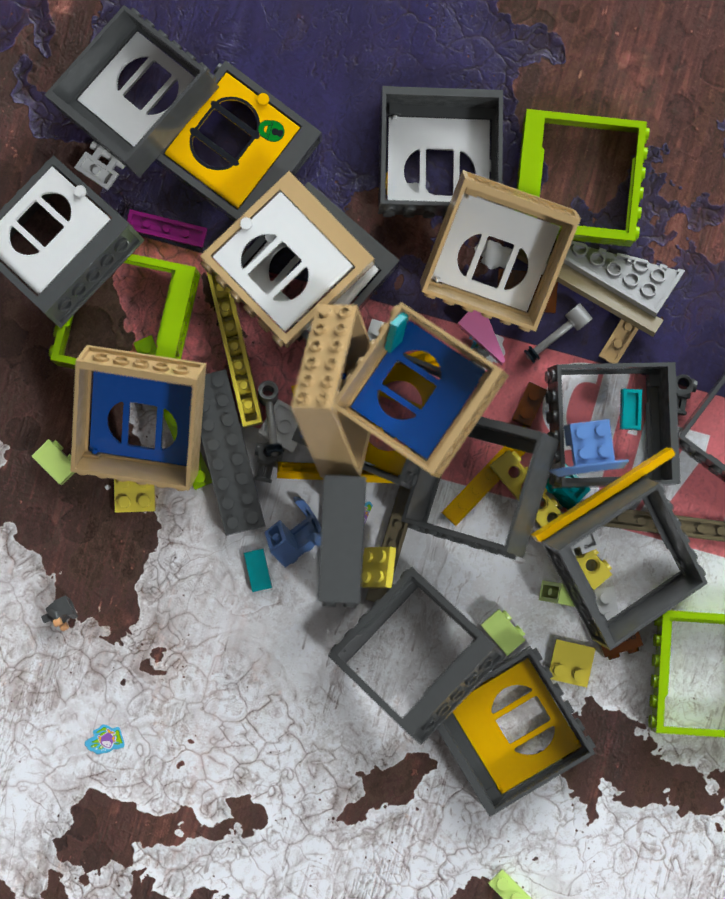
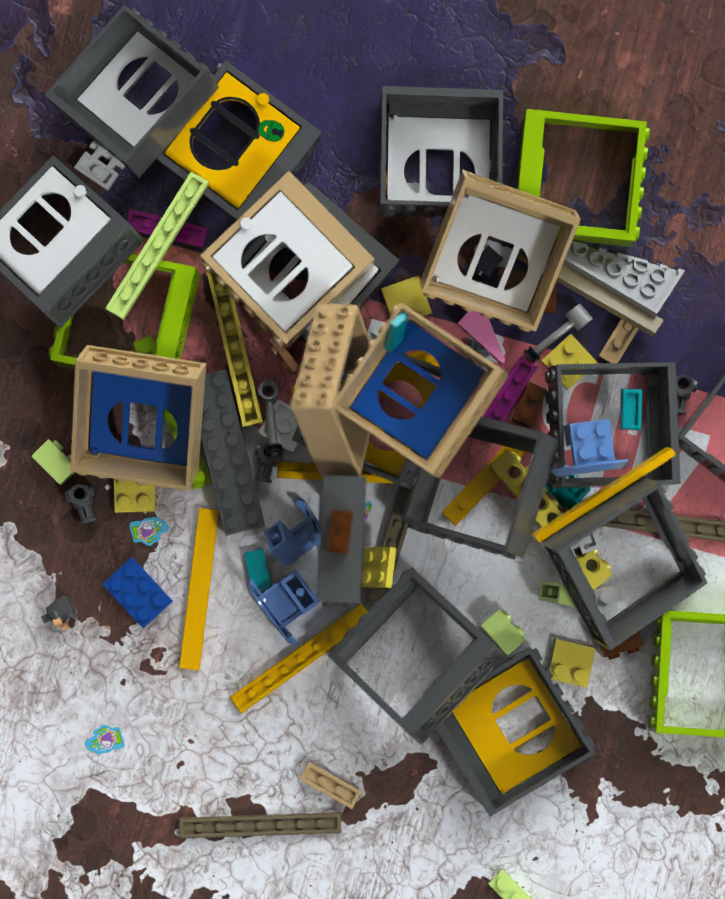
none -> dark grey connector [65,484,97,525]
none -> blue plate [102,557,173,629]
none -> yellowish green plate [106,172,209,320]
none -> sticker [130,517,169,546]
none -> yellow tile [179,508,219,670]
none -> dark tan tile [179,812,341,839]
none -> yellow tile [229,603,367,714]
none -> medium blue piece [248,569,320,645]
none -> medium nougat plate [269,337,300,375]
none -> tan plate [299,761,362,809]
none -> reddish brown brick [327,509,353,555]
none -> light yellow plate [381,275,432,321]
none -> black brick [474,245,503,278]
none -> magenta plate [484,357,537,422]
none -> light yellow plate [541,334,598,390]

